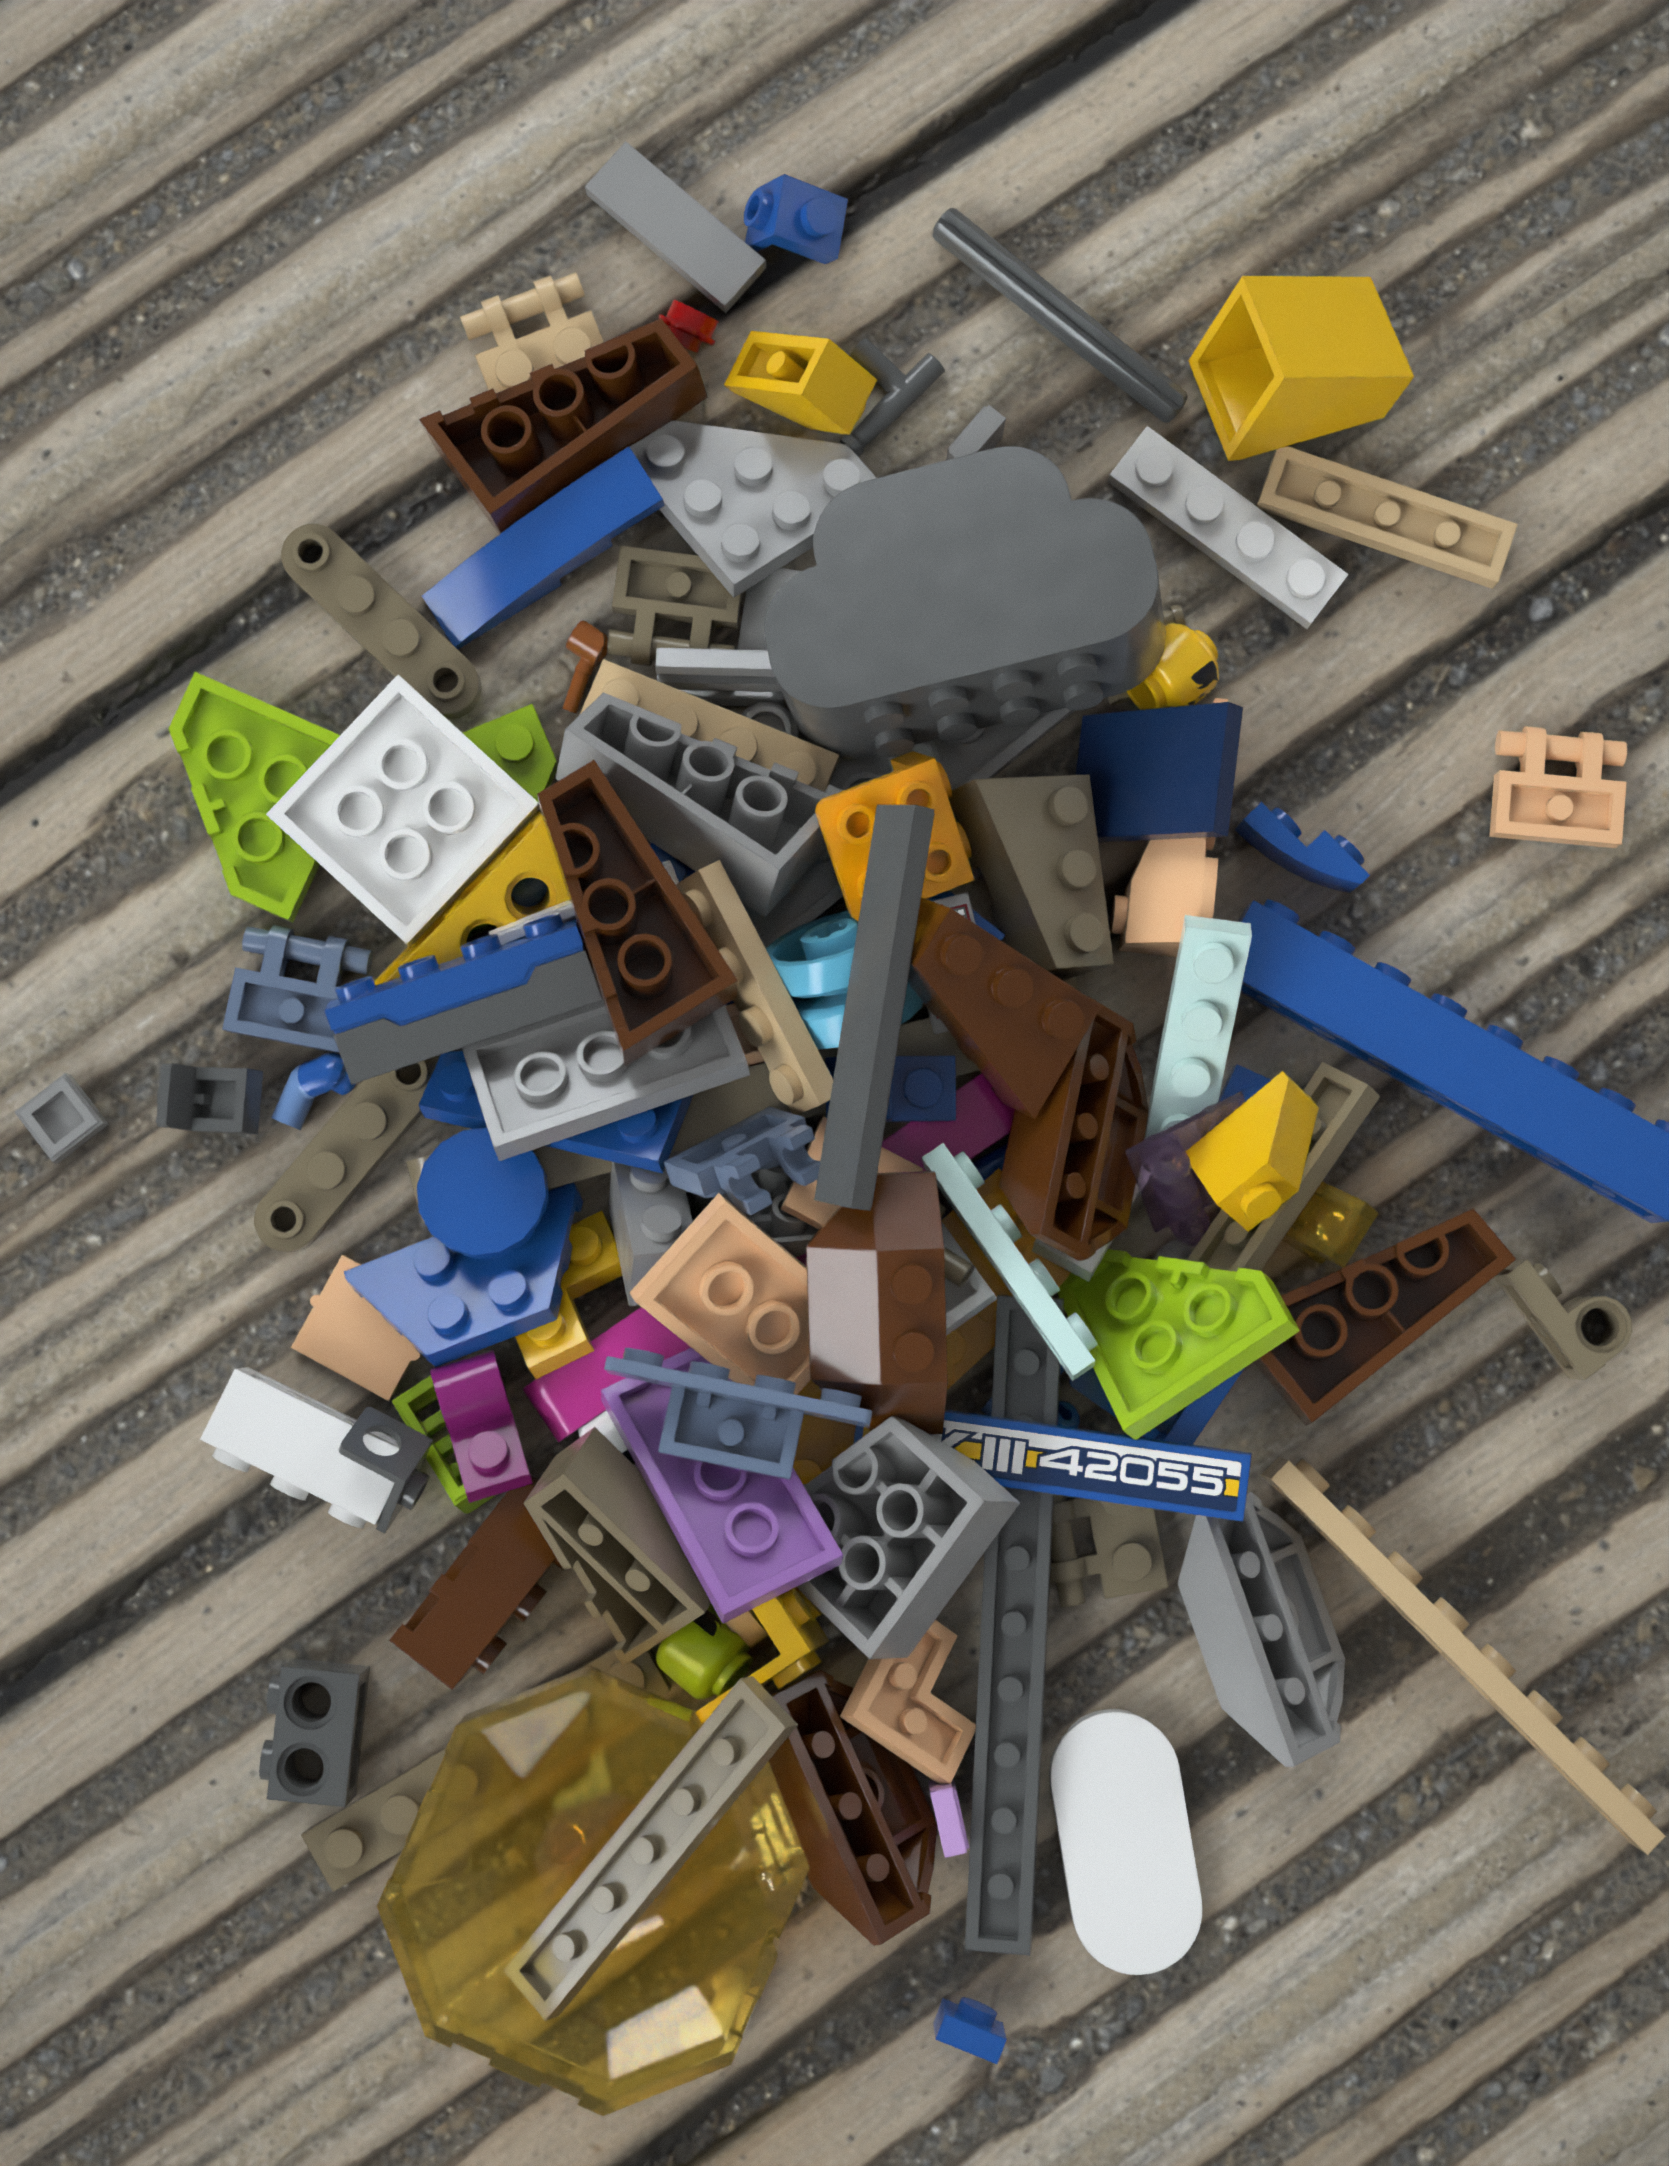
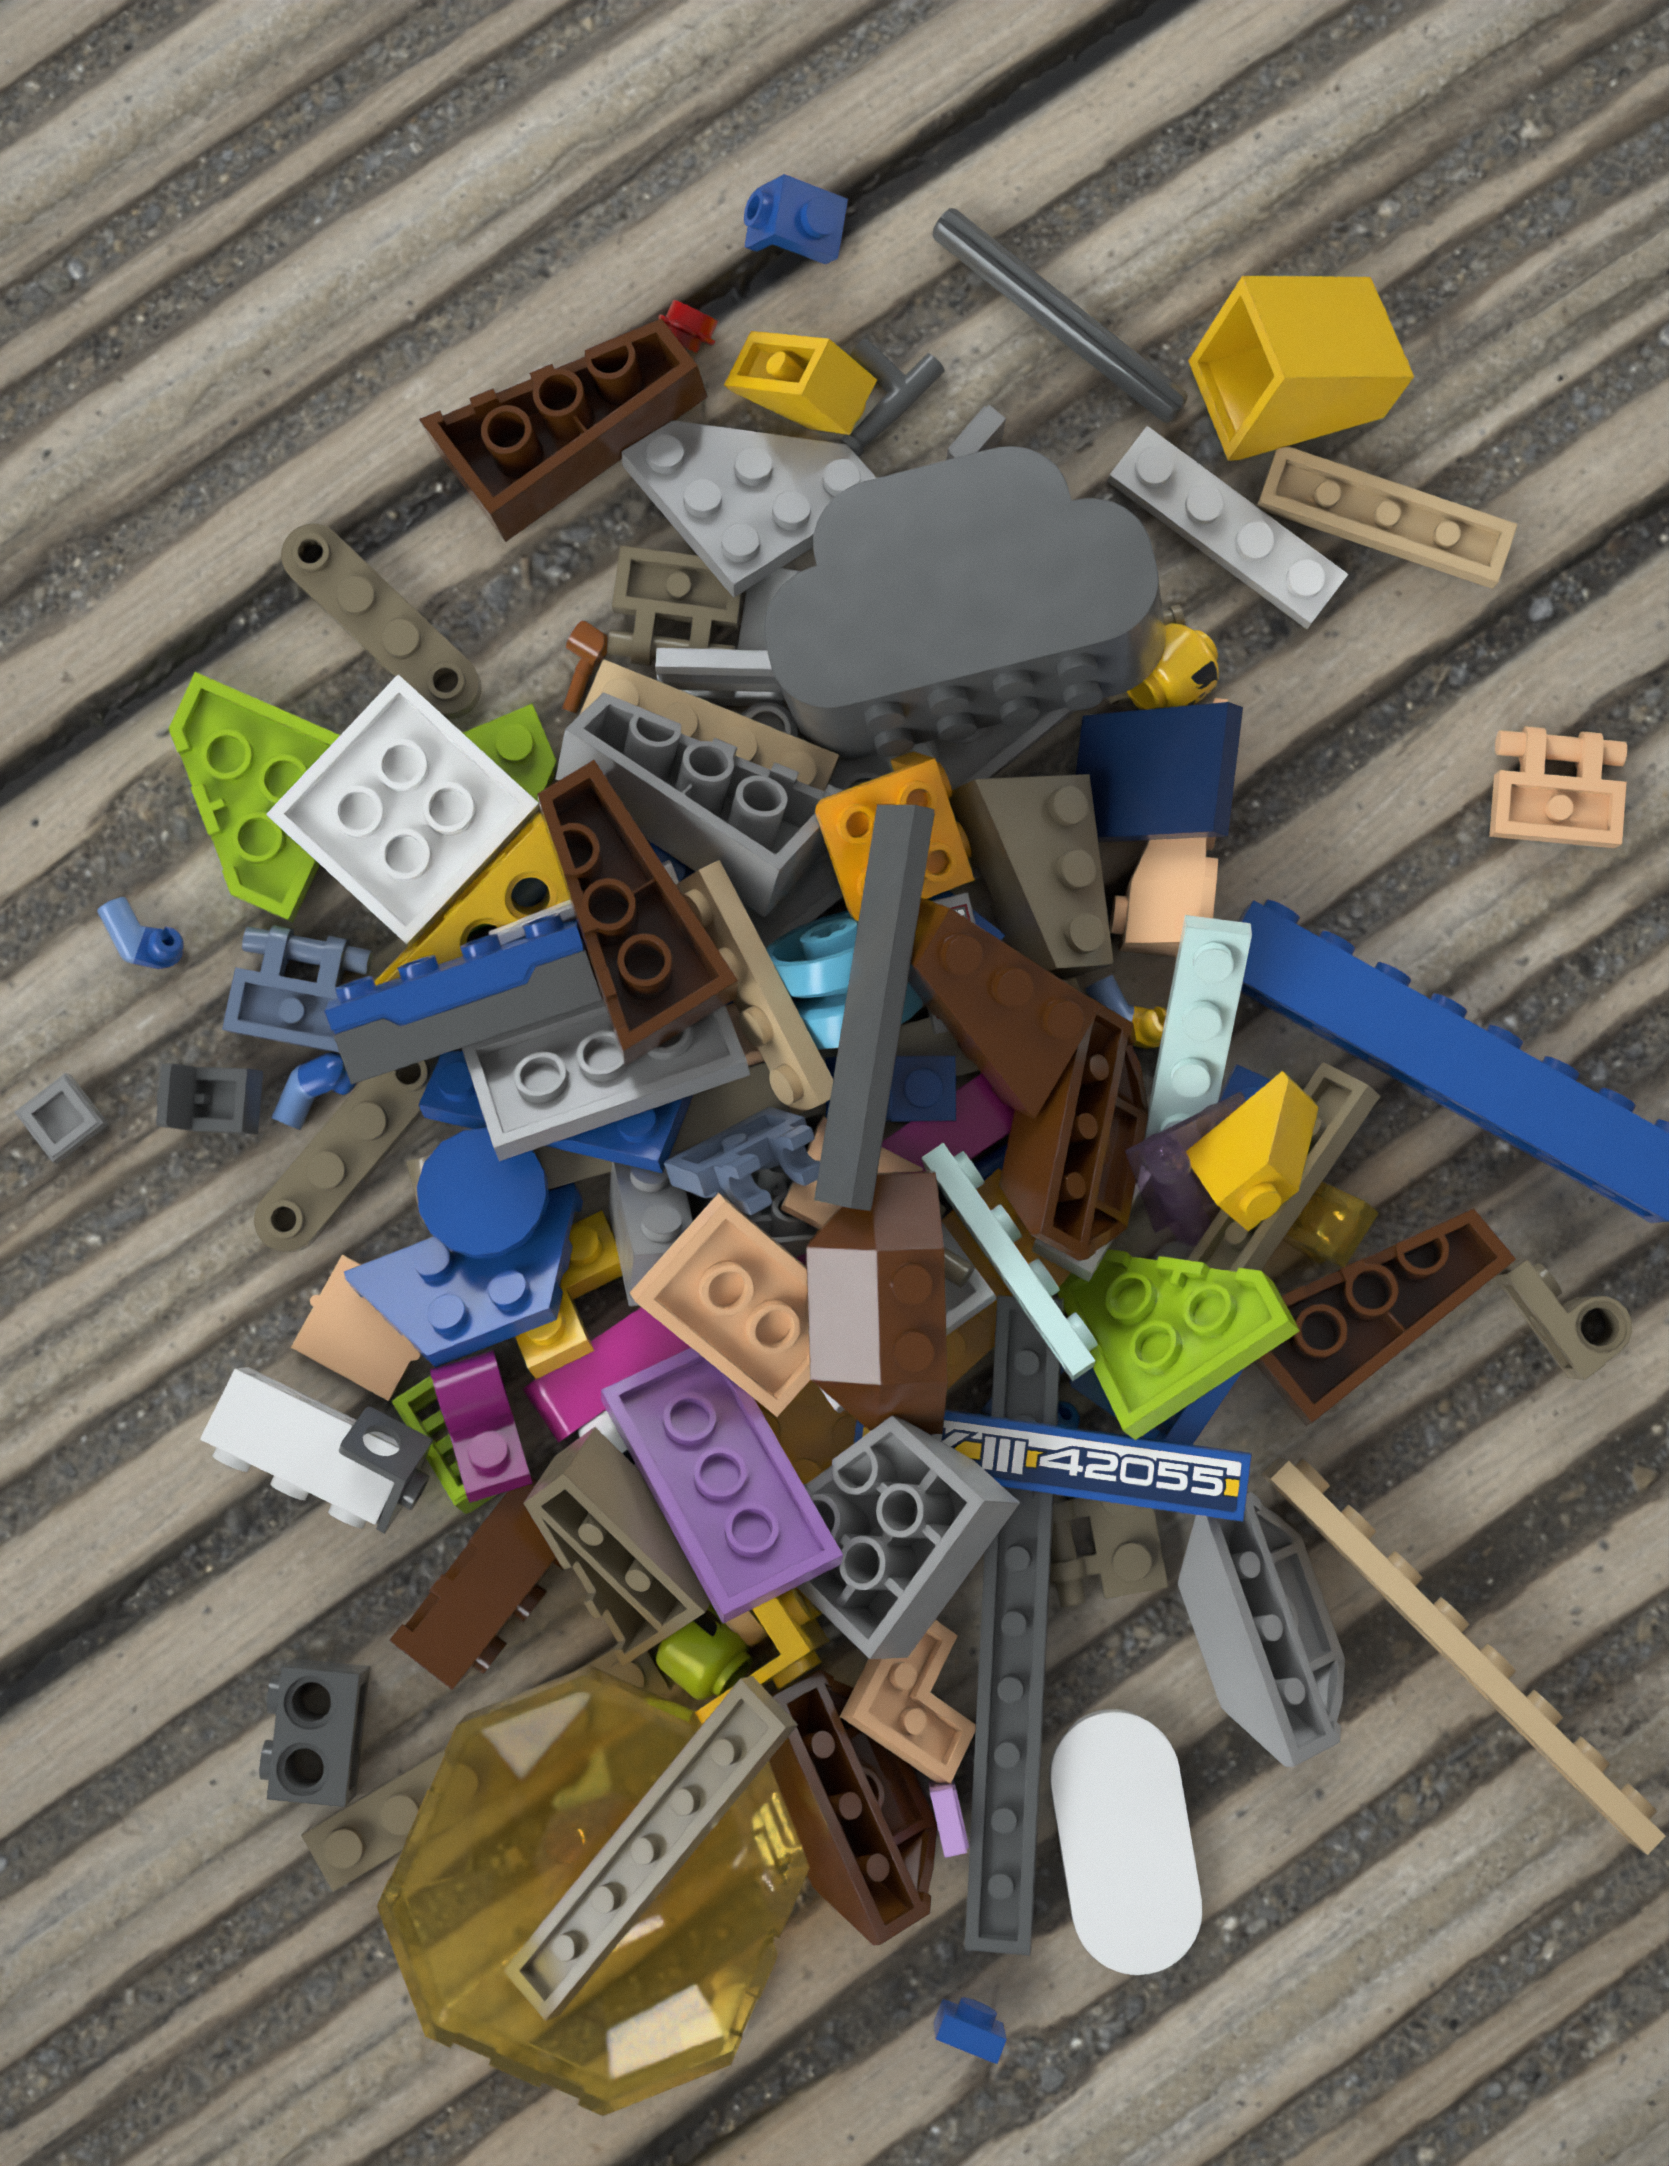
blue slope [422,446,664,649] -> none
tan plate [460,272,604,393] -> none
light grey tile [585,141,766,313] -> none
sand blue bracket [604,1348,873,1480] -> none
blue slope [1235,802,1370,893] -> none
none -> arm [97,897,184,969]
none -> arm [1085,975,1167,1049]

